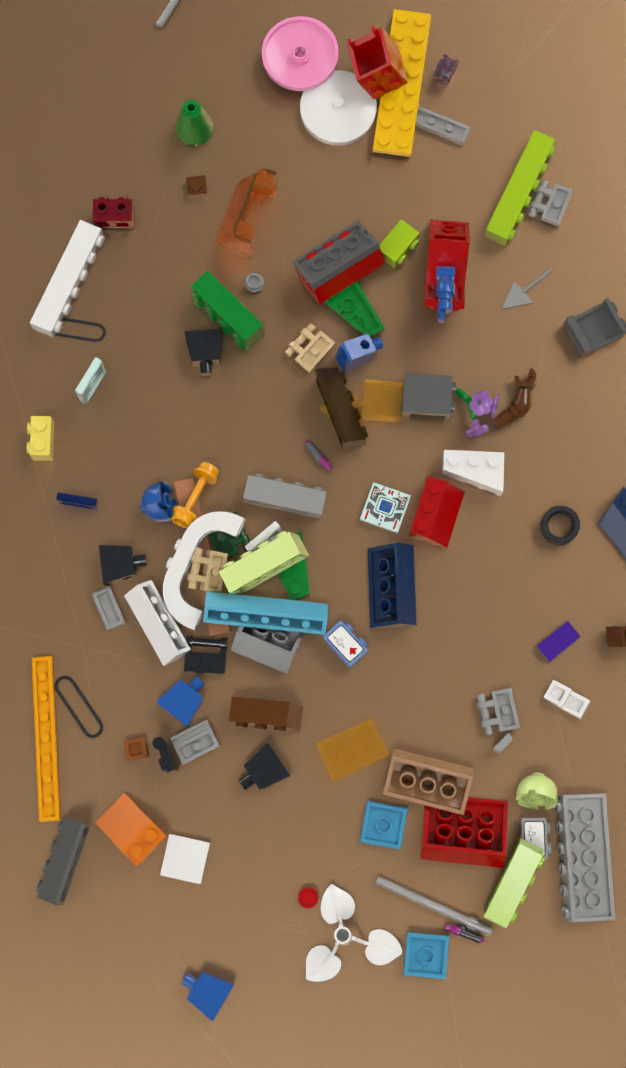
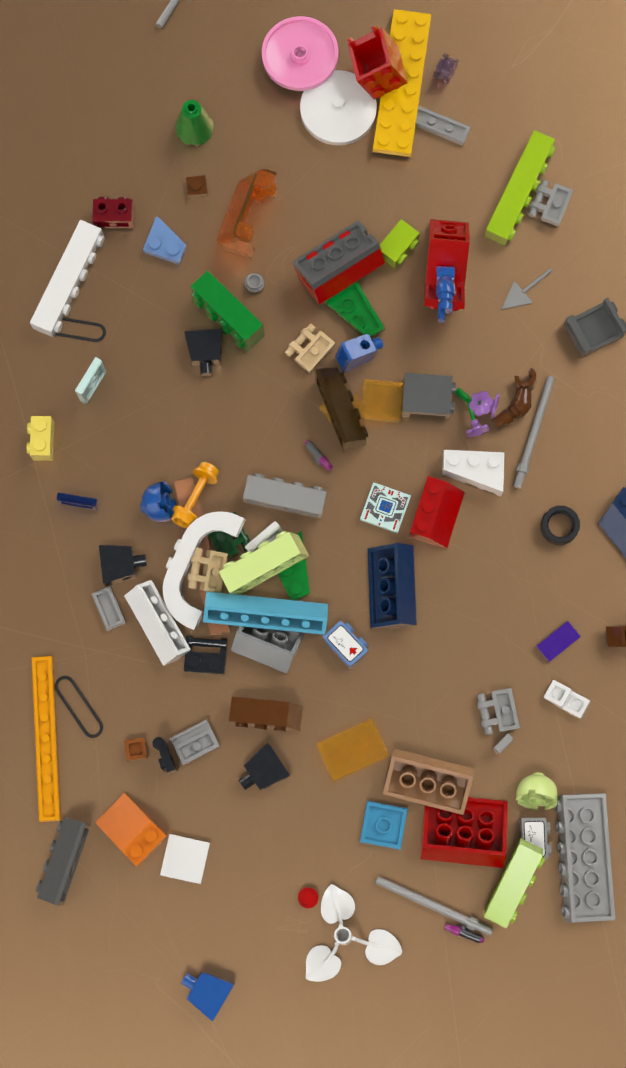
blue torso [156,676,205,727] -> none
dark azure plate [403,932,449,979] -> none
none -> medium blue wing [143,216,187,265]
none -> light grey bar [513,376,555,489]

